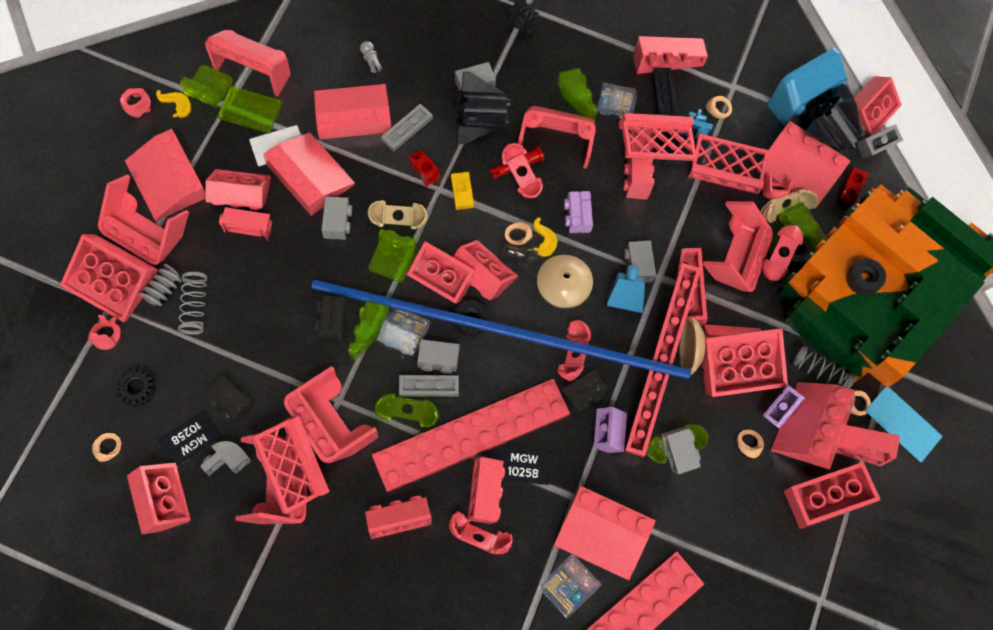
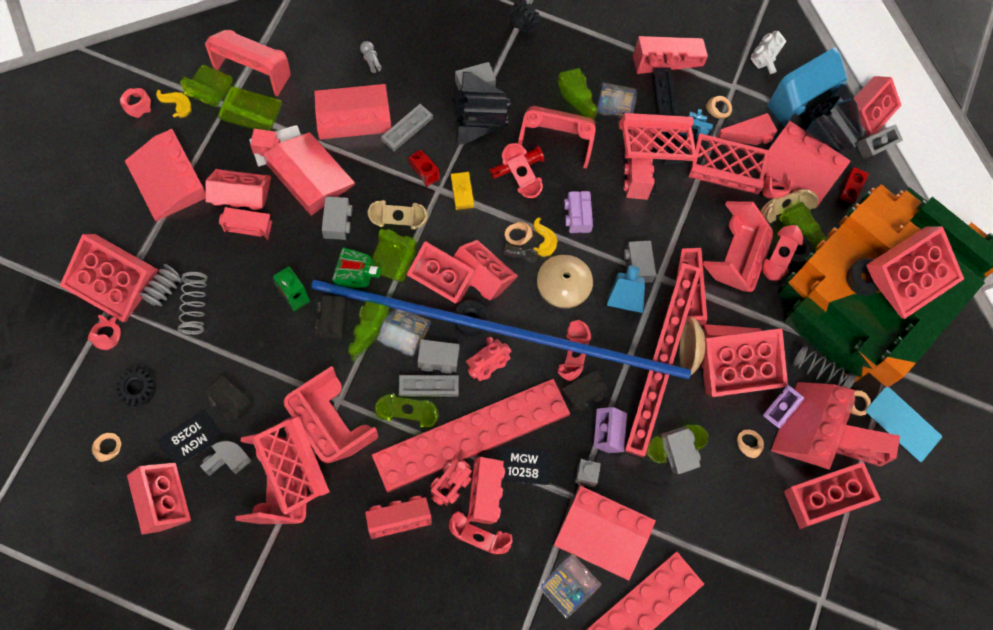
coral windscreen [98,175,189,265] -> none
none -> coral brick [250,129,280,157]
none -> green torso [273,267,310,311]
none -> green torso [332,247,381,288]
none -> coral brick [430,459,472,506]
none -> coral brick [466,337,512,381]
none -> light grey brick [575,459,601,488]
none -> coral slope [717,113,777,145]
none -> white brick [750,31,786,74]
none -> coral slope [867,226,964,319]

